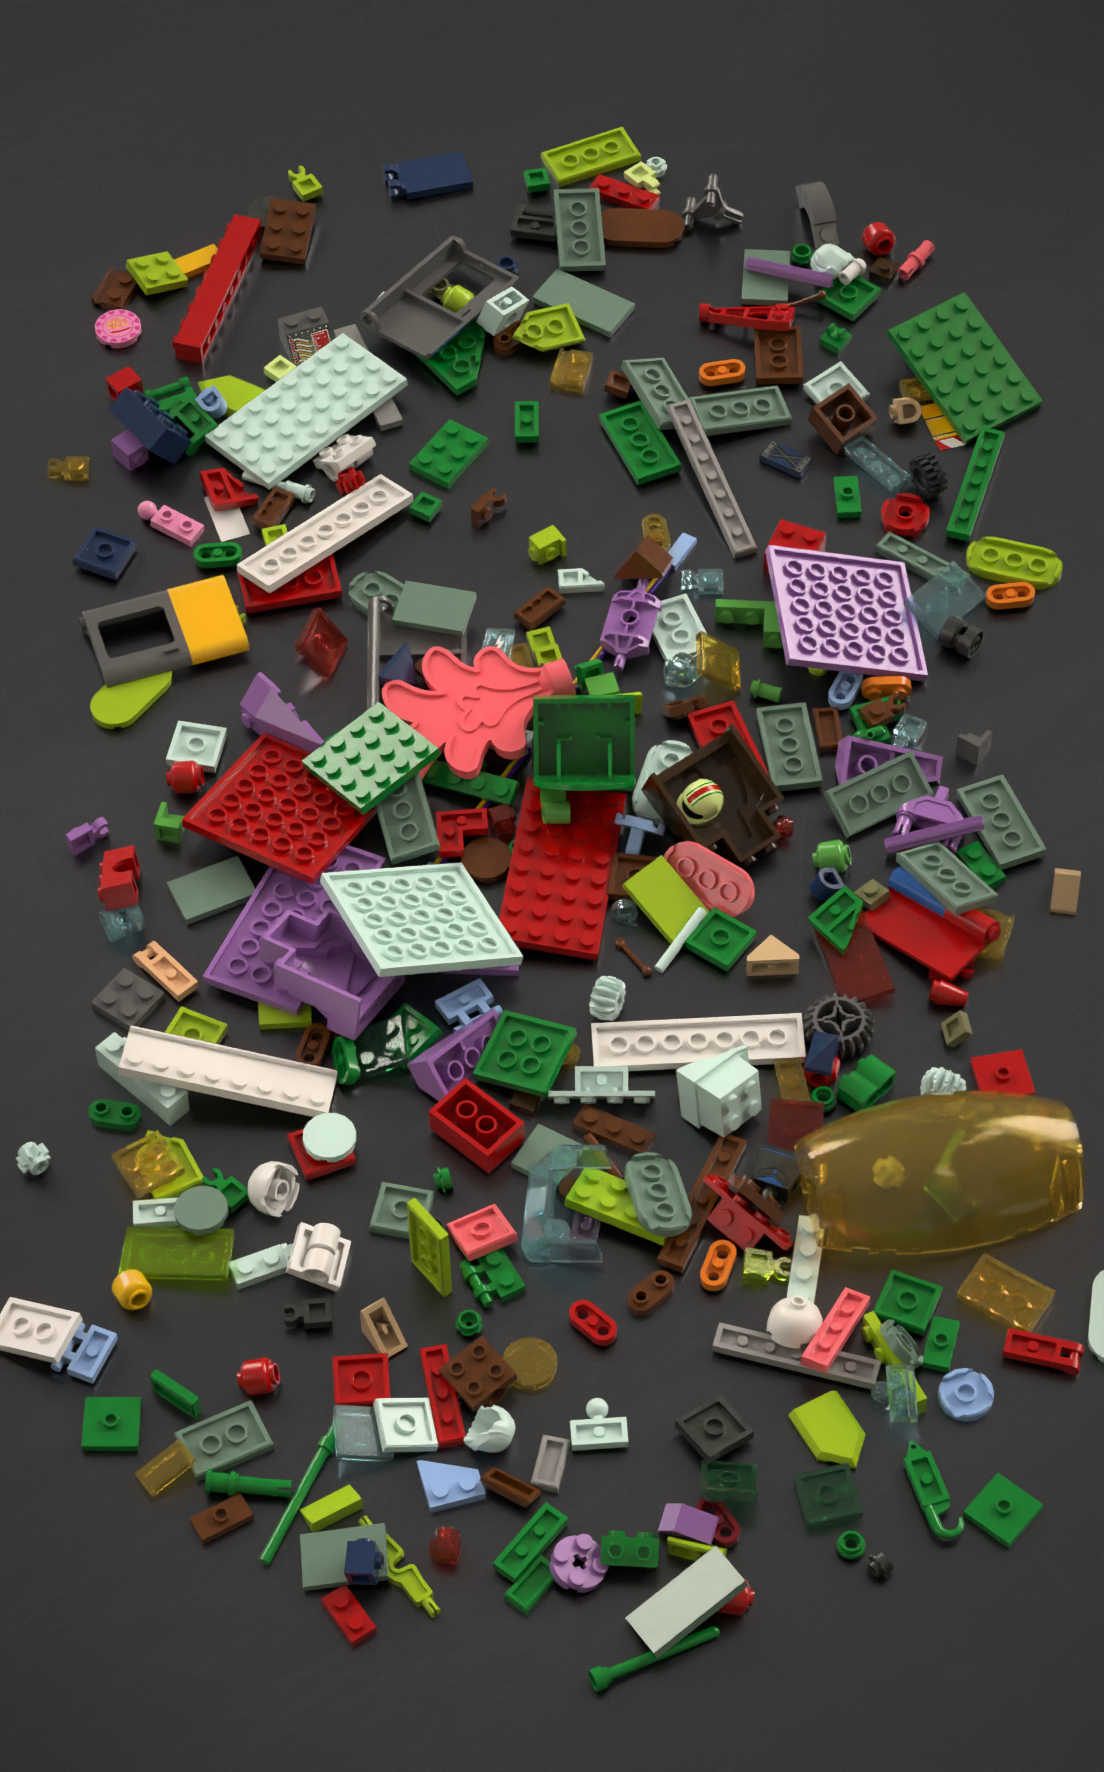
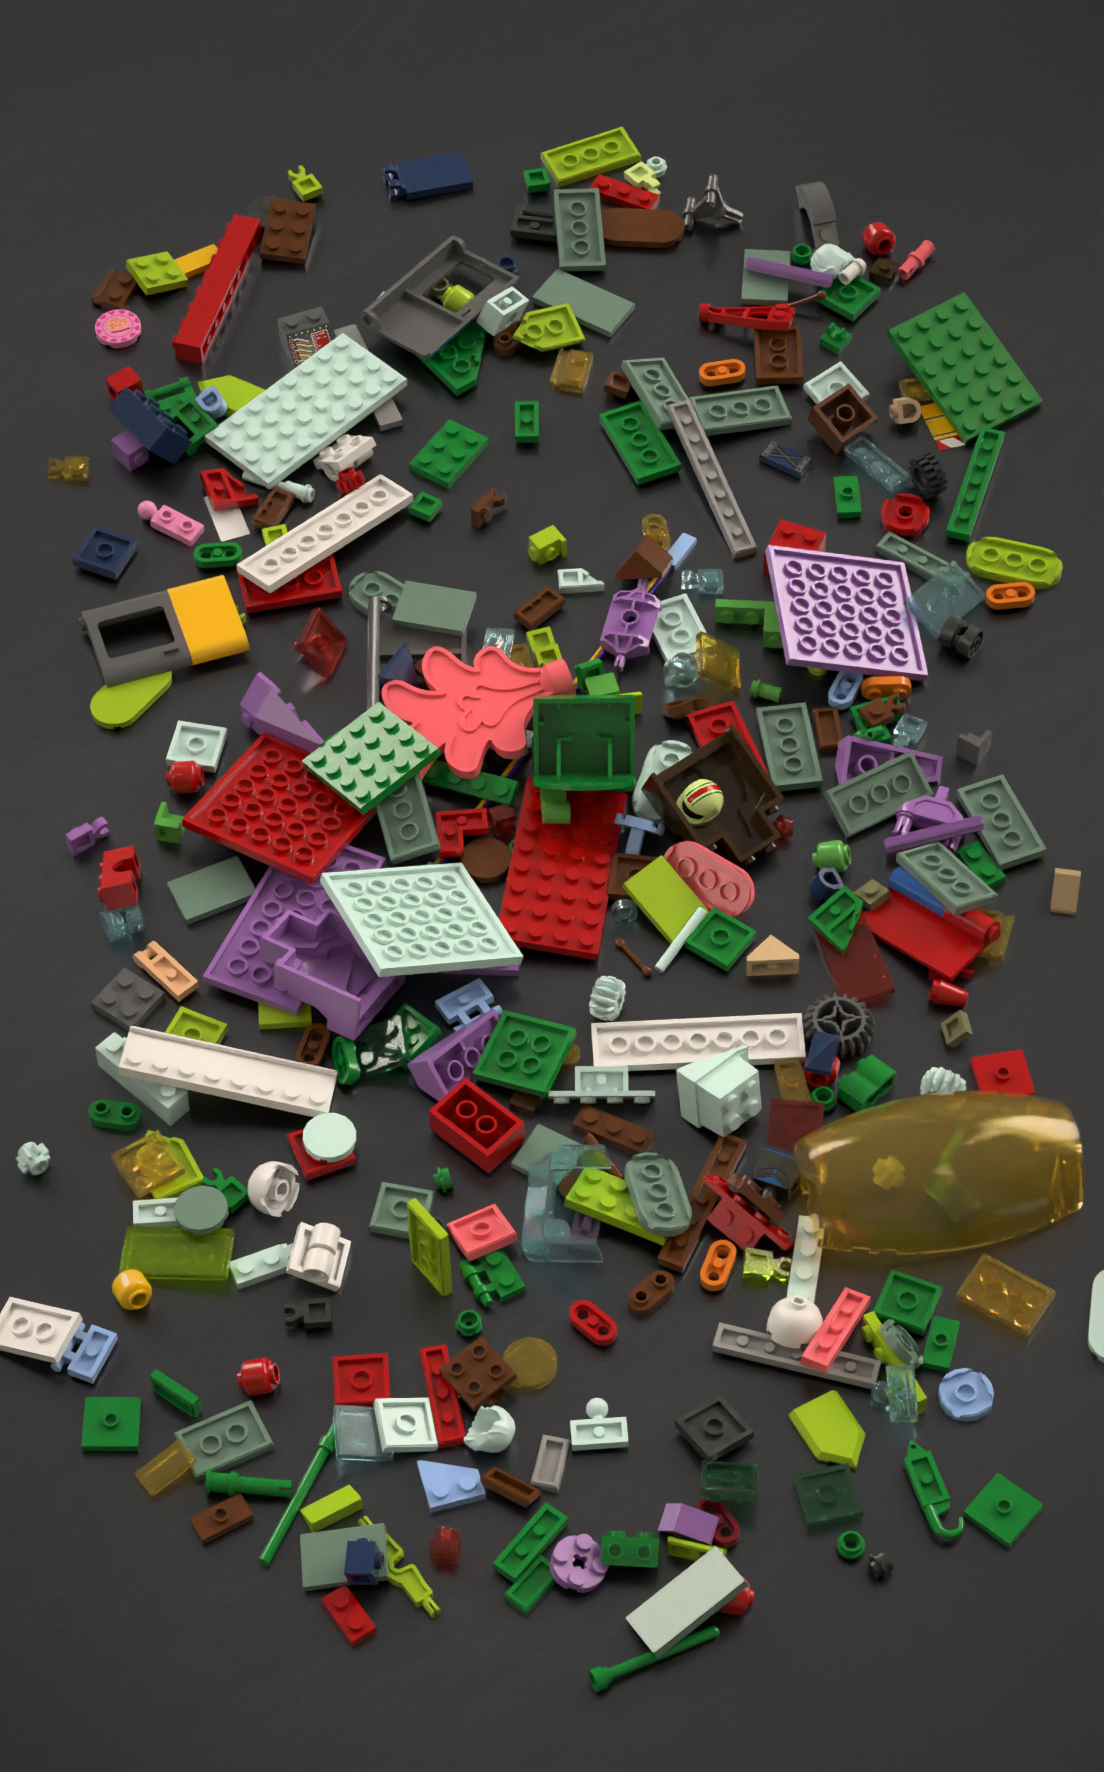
yellowish green plate [264,355,297,382] -> none
tan slope [360,1298,408,1358] -> none
red plate [1002,1328,1085,1375] -> none

